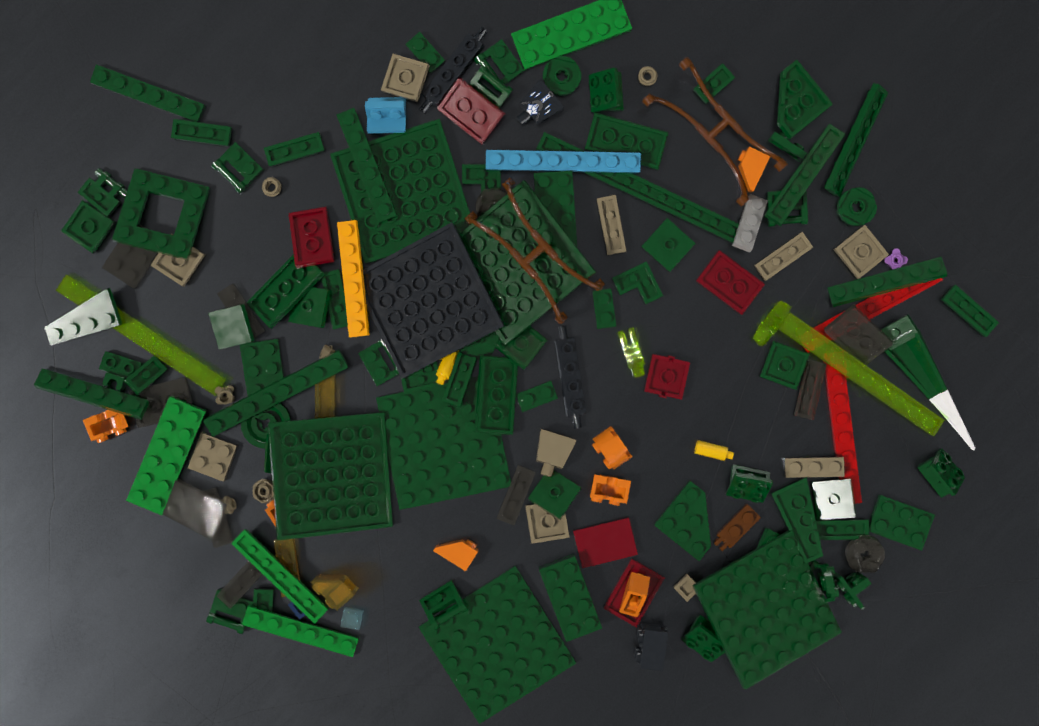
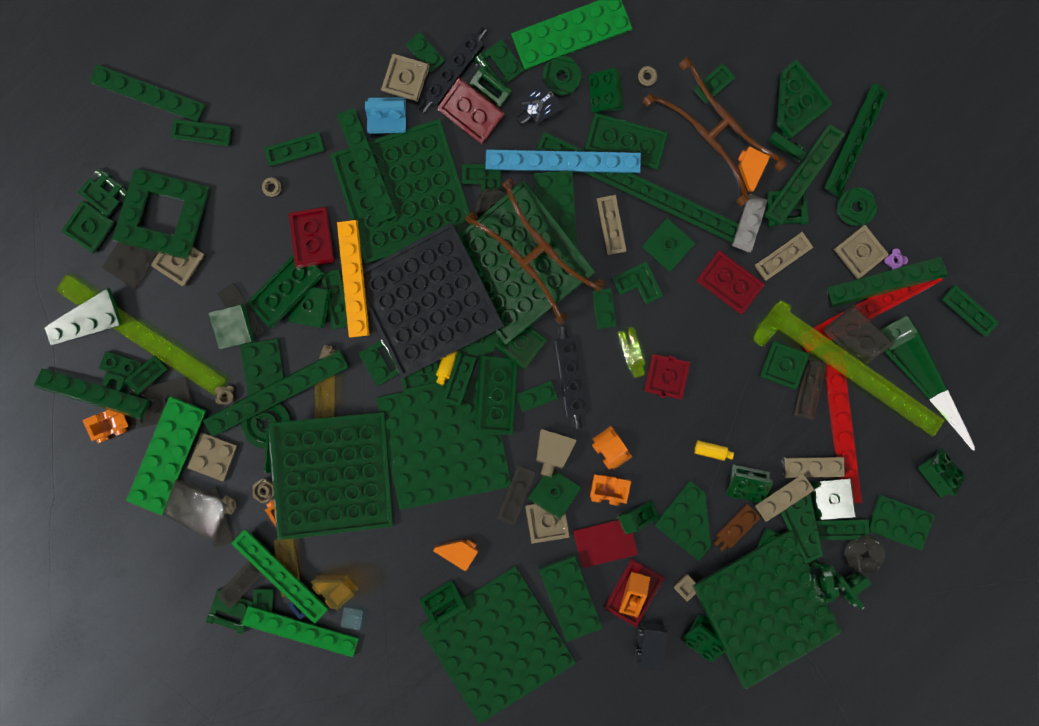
dark green plate [212,142,264,193] -> none
none -> dark green plate [618,501,659,534]
none -> dark tan plate [755,474,814,522]

